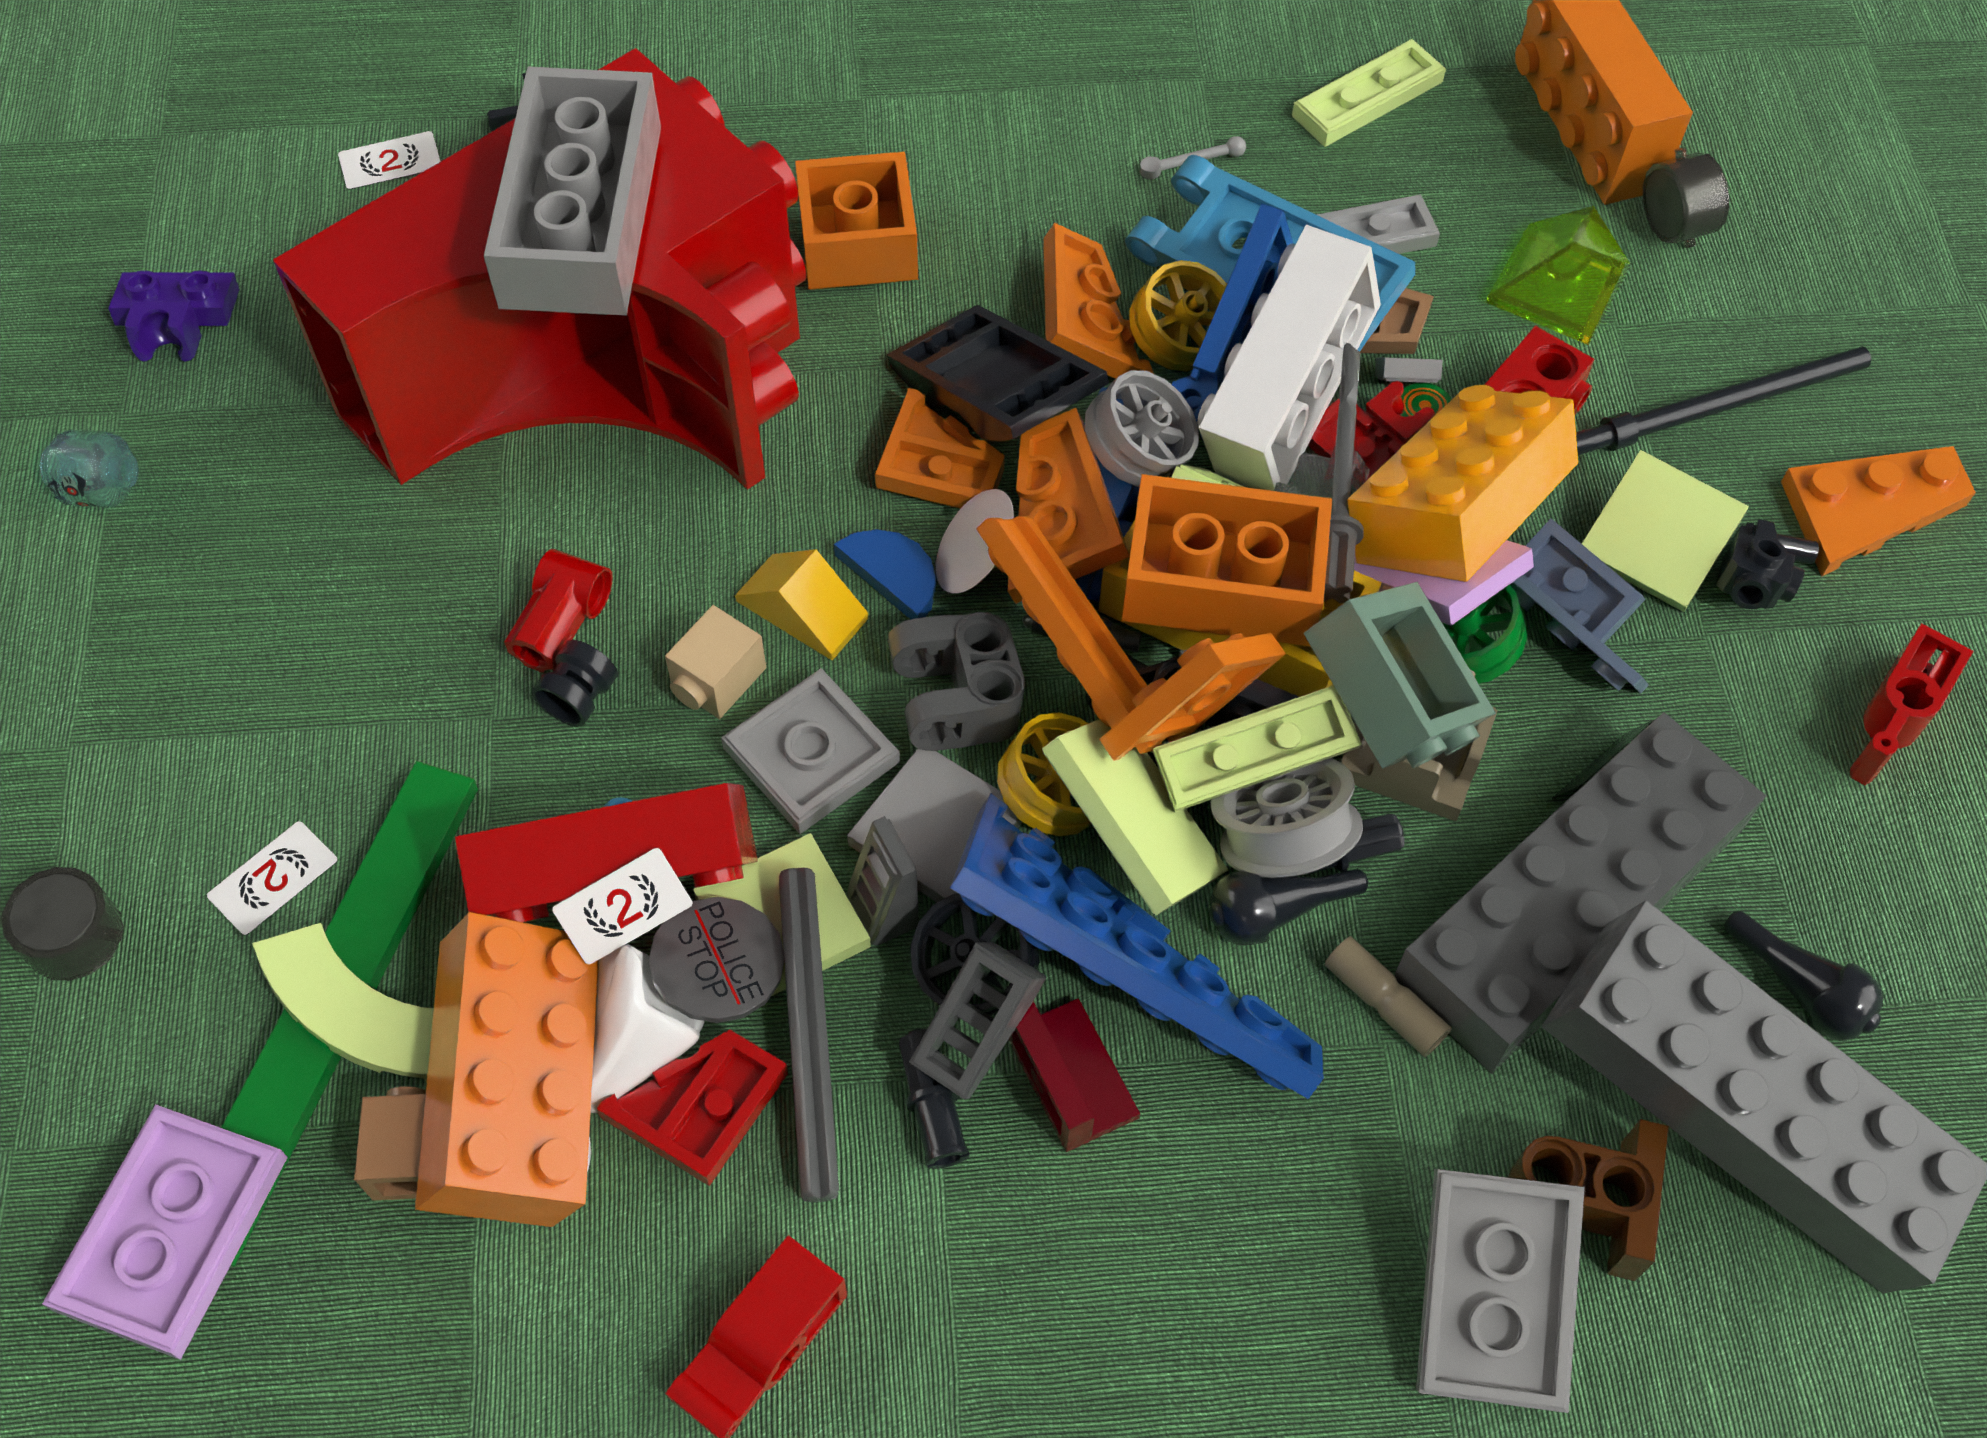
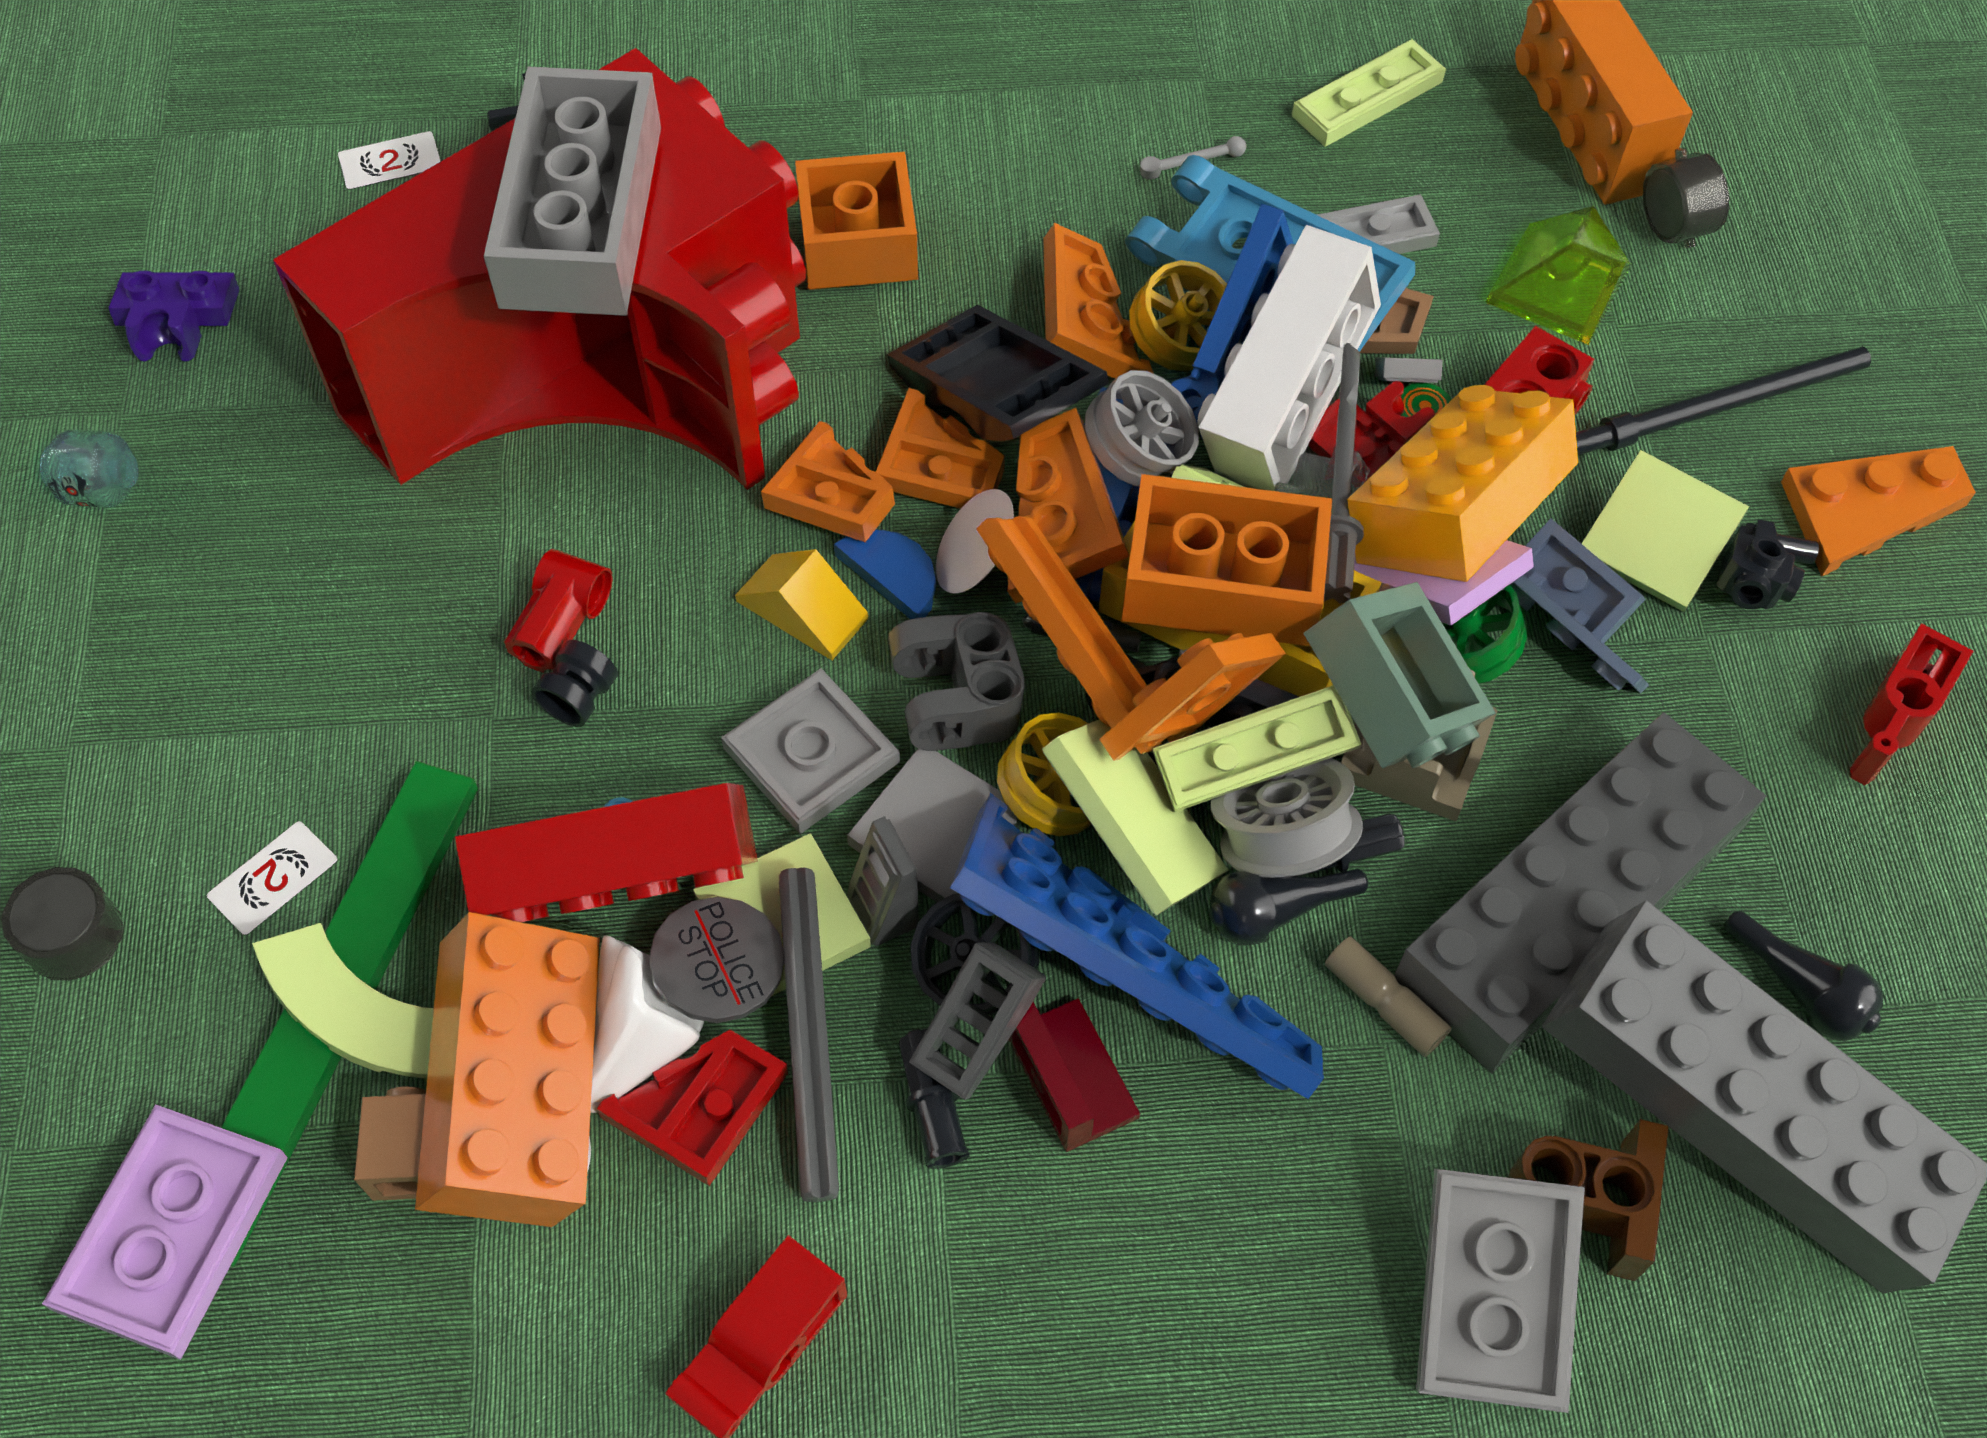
white sticker [553,848,693,964] -> none
tan brick [665,605,766,719] -> none
black sticker [1552,720,1654,799] -> none
none -> orange wing [761,421,895,542]

